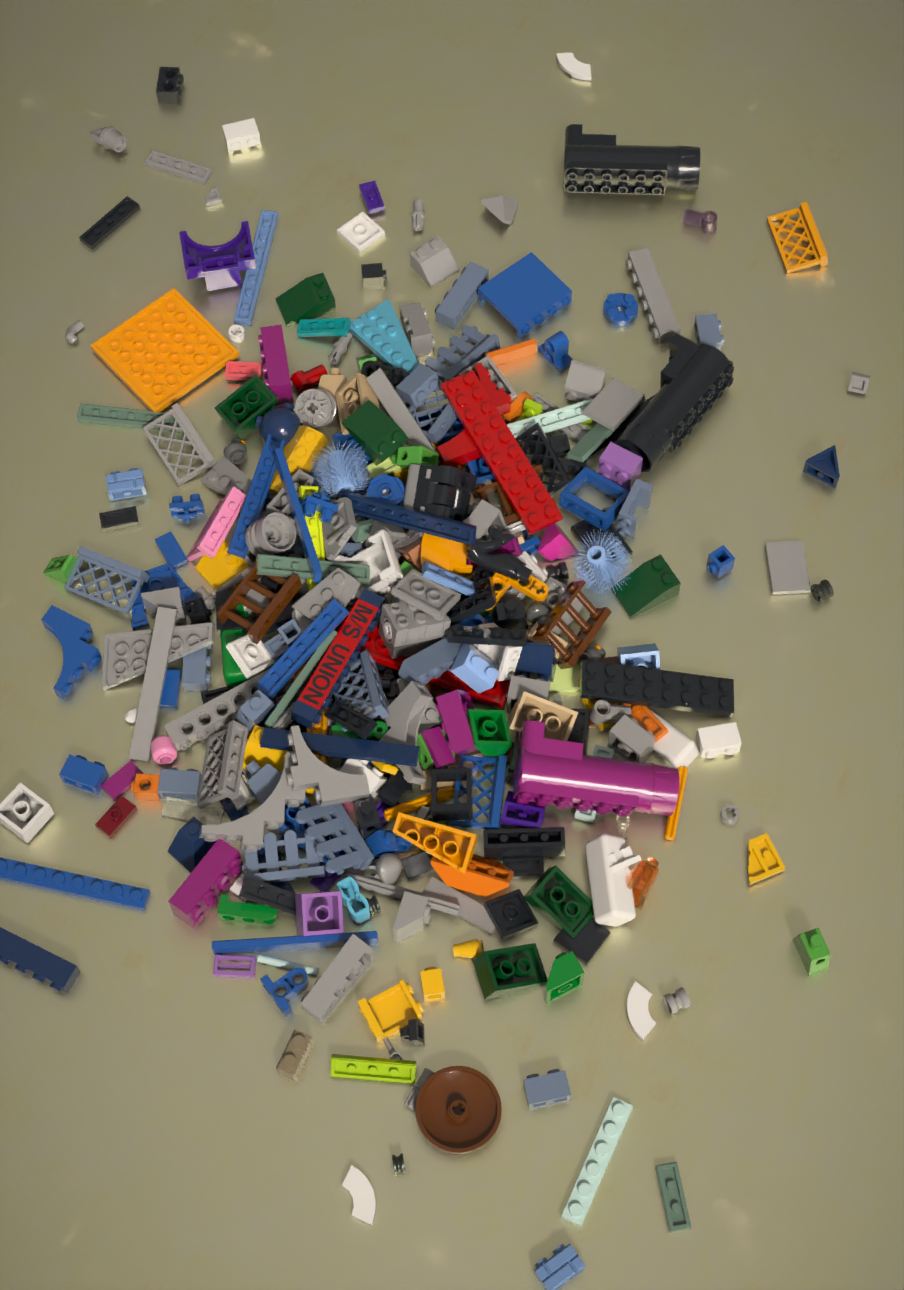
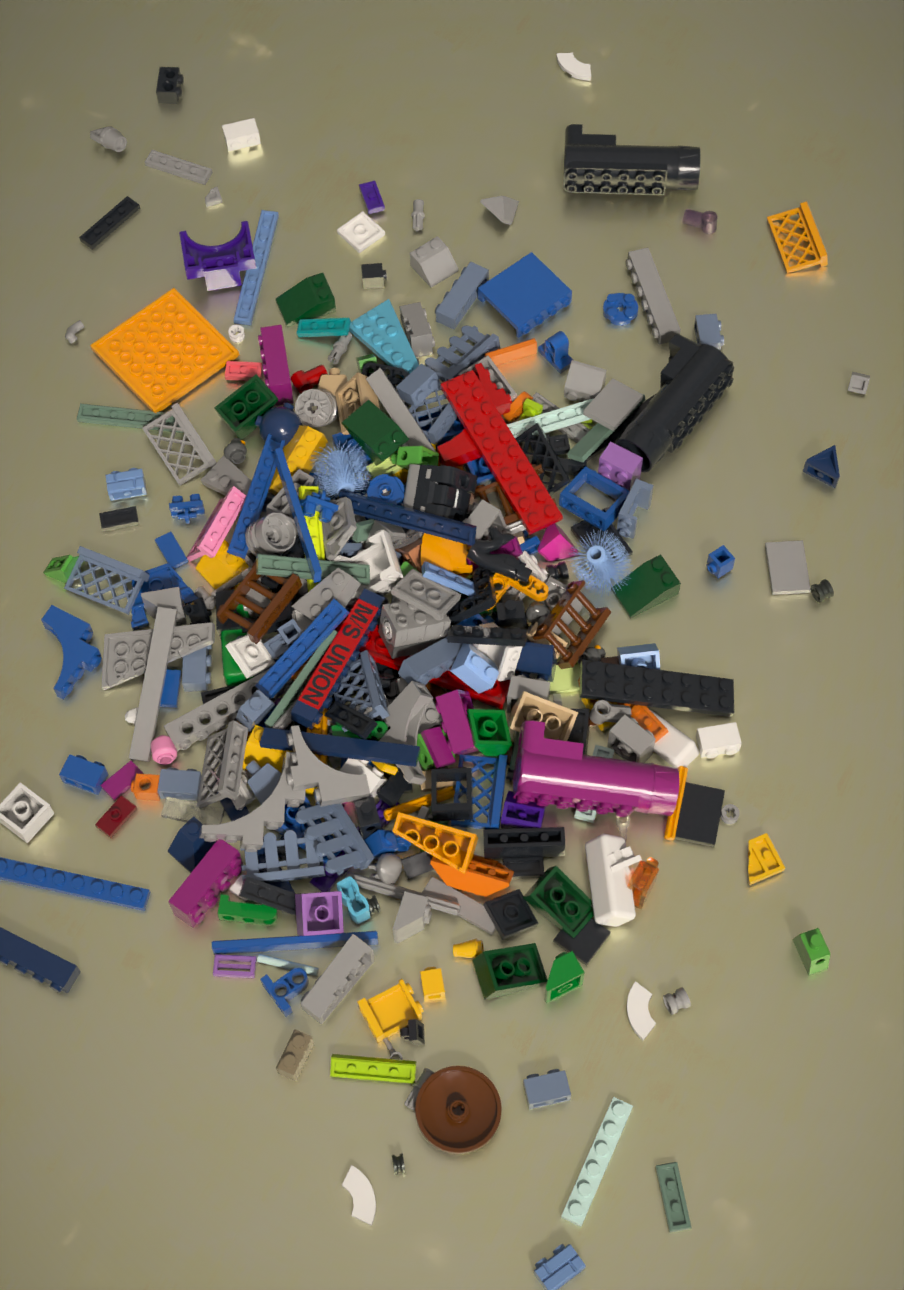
none -> black tile [675,782,725,847]

